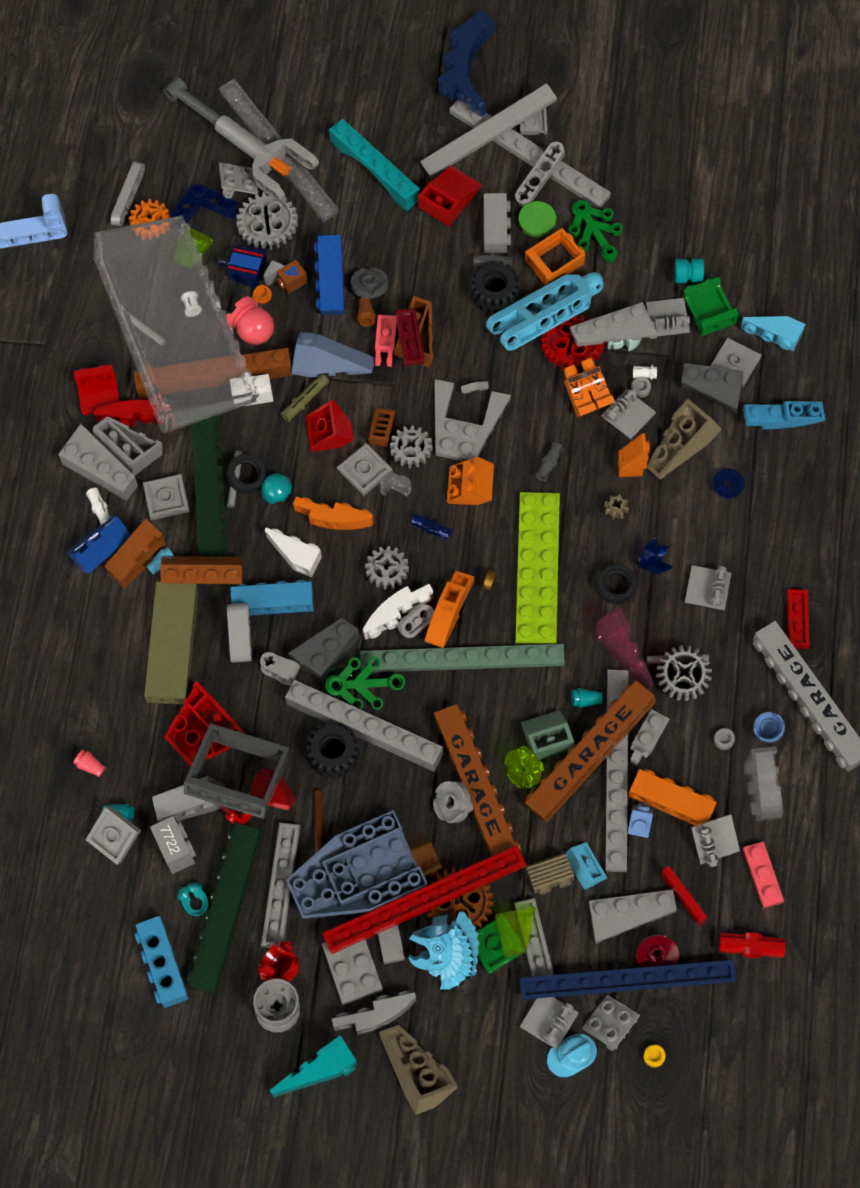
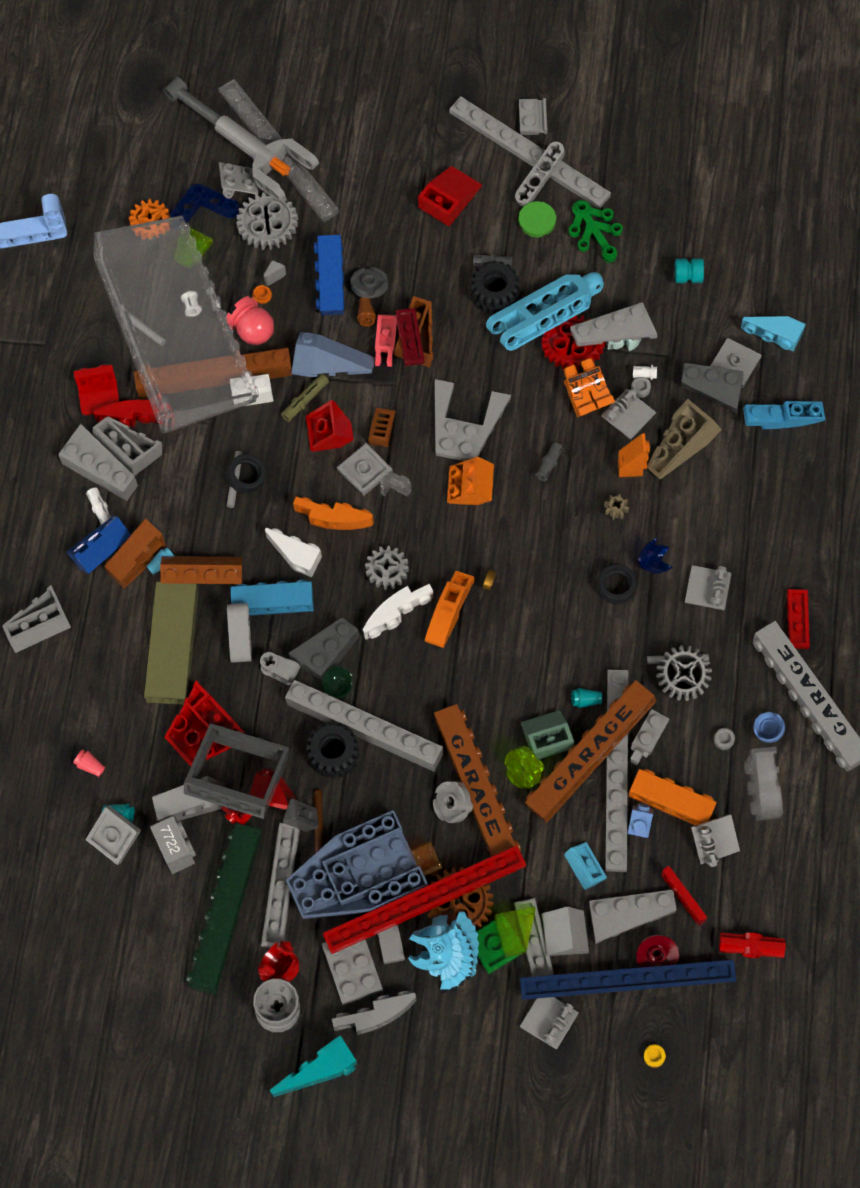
light grey beam [111,161,145,227] -> none
dark azure brick [134,916,189,1008] -> none
light grey plate [143,474,190,520] -> none
teal piece [177,882,208,916] -> none
clear green brick [191,405,228,557] -> none
torso [219,247,267,289] -> none
teal hair [261,473,292,504] -> none
dark orange brick [276,260,308,294] -> none
green plant [325,657,405,710] -> none
teal arch [329,119,420,212] -> none
sand green plate [360,644,565,672] -> none
dark tan wedge [379,1025,458,1115] -> none
light grey gear [390,426,433,468] -> none
light grey plate [398,603,434,638] -> none
clear blue pin [411,513,452,540] -> none
light grey tile [420,84,557,178] -> none
dark blue arch [438,10,496,117] -> none
light grey tile [461,381,489,394] -> none
light grey brick [484,193,511,253] -> none
lime plate [516,492,560,645] -> none
orange window [525,228,585,286] -> none
dark tan brick [526,853,574,895] -> none
medium azure piece [547,1034,597,1077] -> none
light grey hinge [582,995,640,1051] -> none
clear pink wedge [594,606,654,691] -> none
light grey hinge [646,298,690,337] -> none
green panel [683,277,739,336] -> none
clear blue gear [712,469,745,499] -> none
coral plate [743,842,784,909] -> none
none -> light grey wedge [2,585,71,653]
none -> flat silver slope [283,799,318,832]
none -> light grey slope [542,907,589,956]

